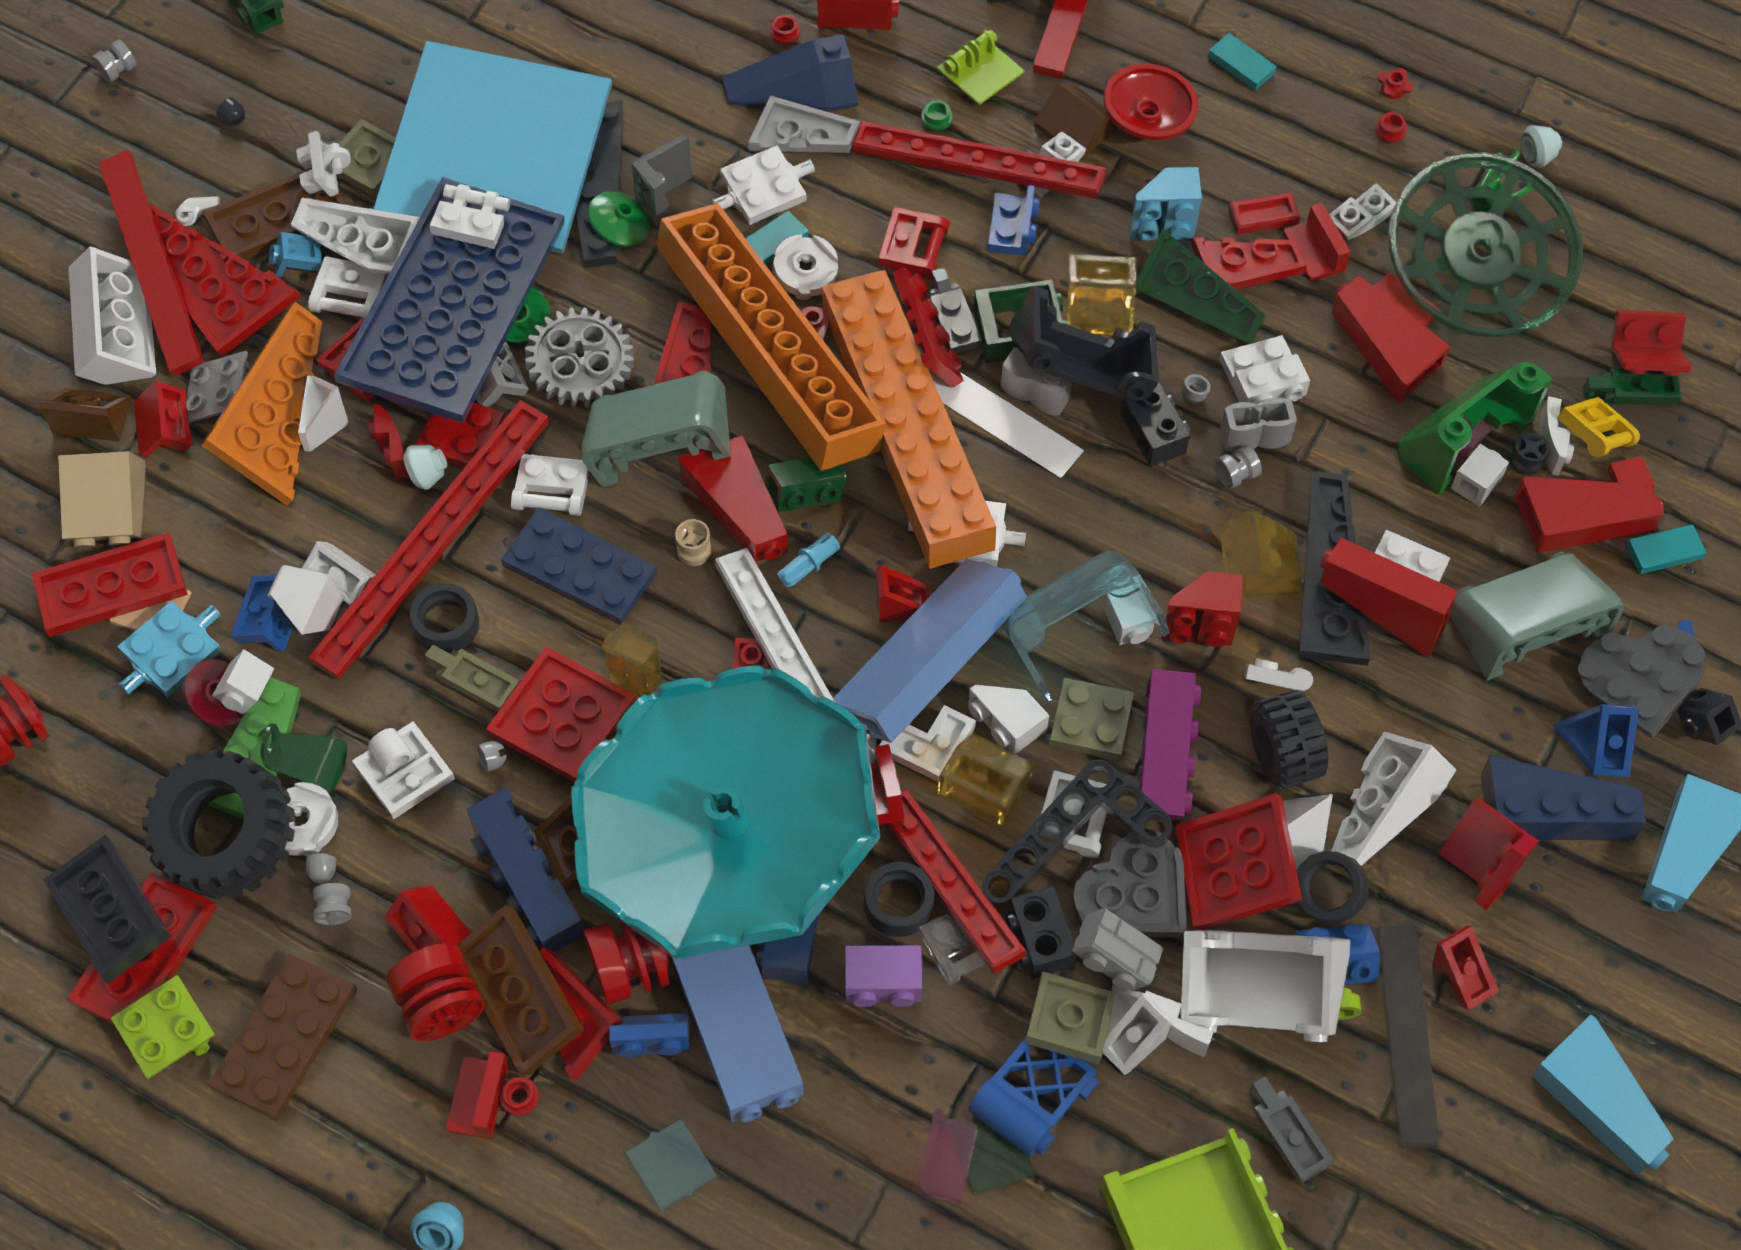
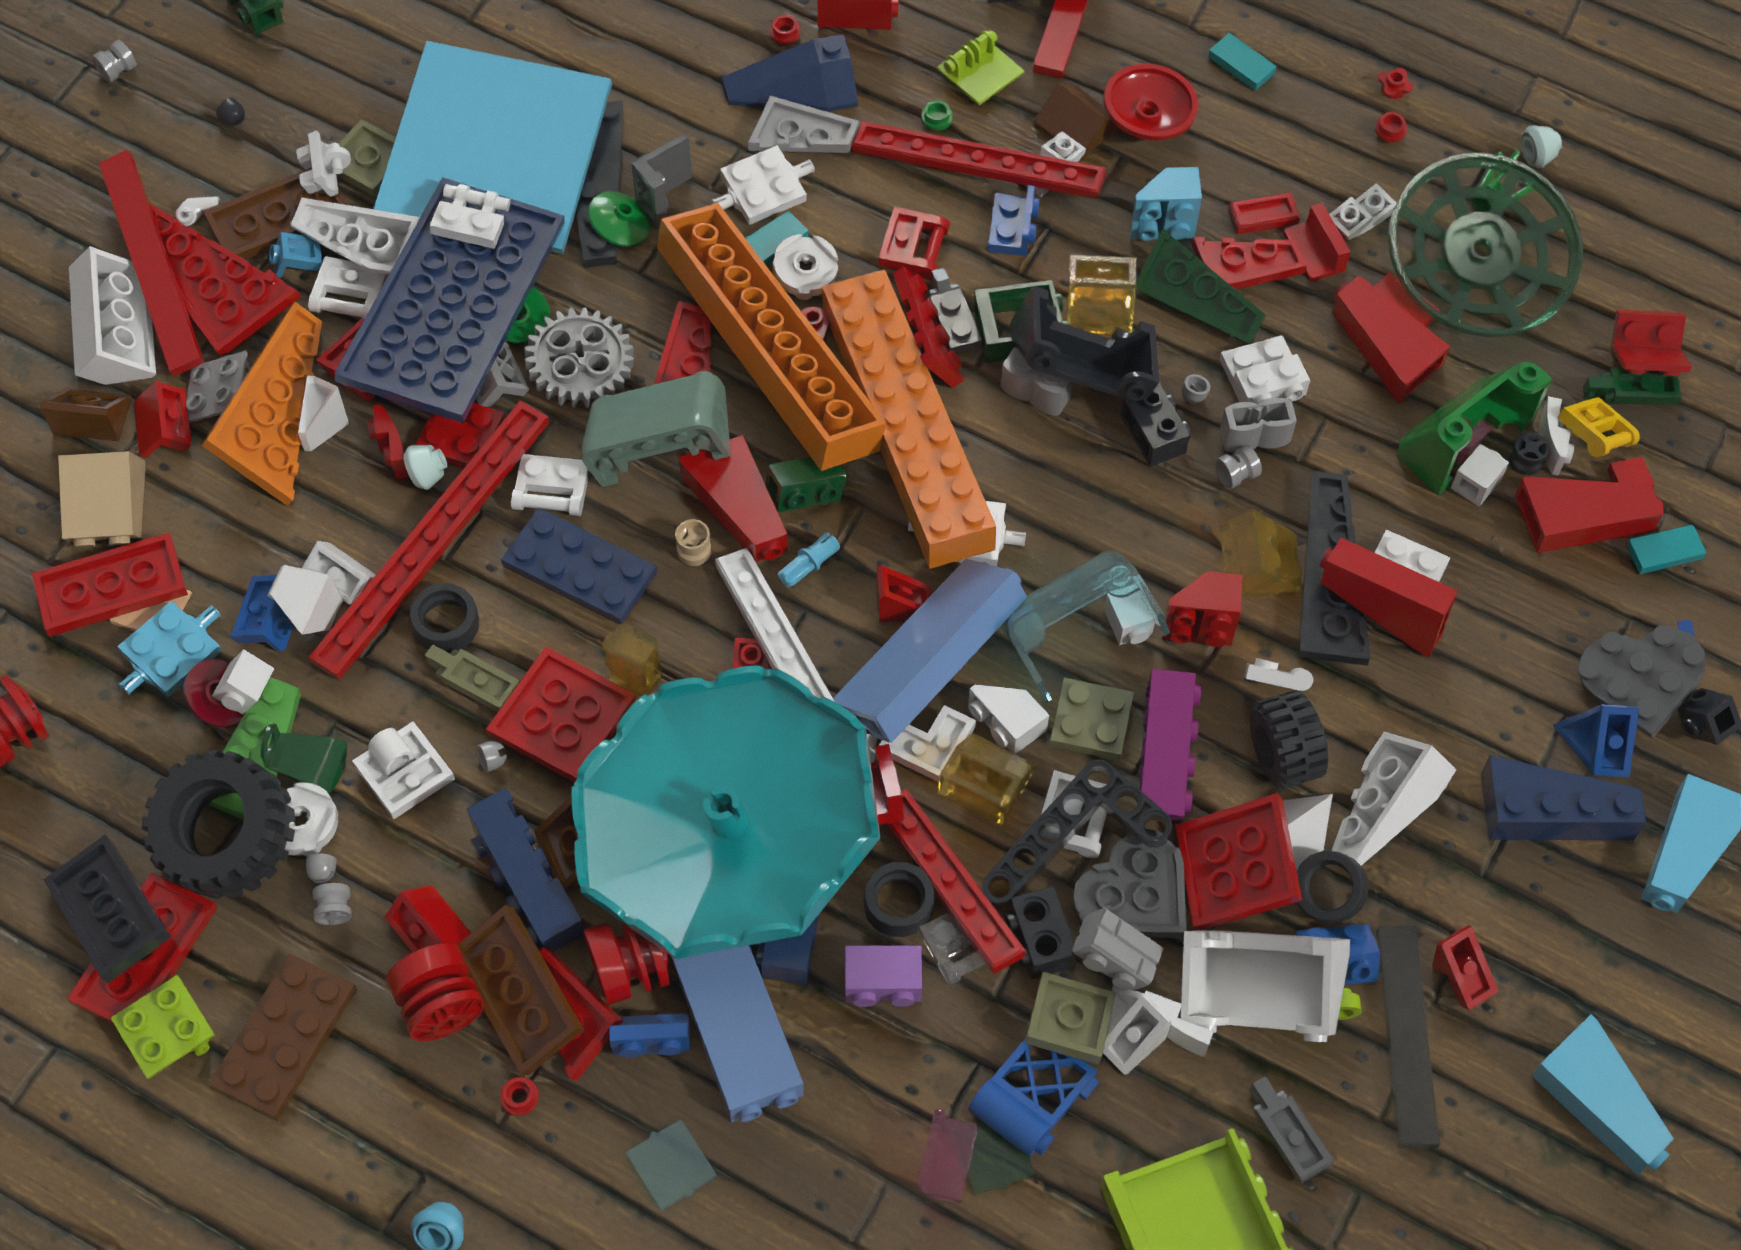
red panel [446,1051,509,1140] -> none
white sticker [919,348,1084,478] -> none
red bracket [1439,798,1539,911] -> none
sand green windscreen [1450,552,1625,681] -> none

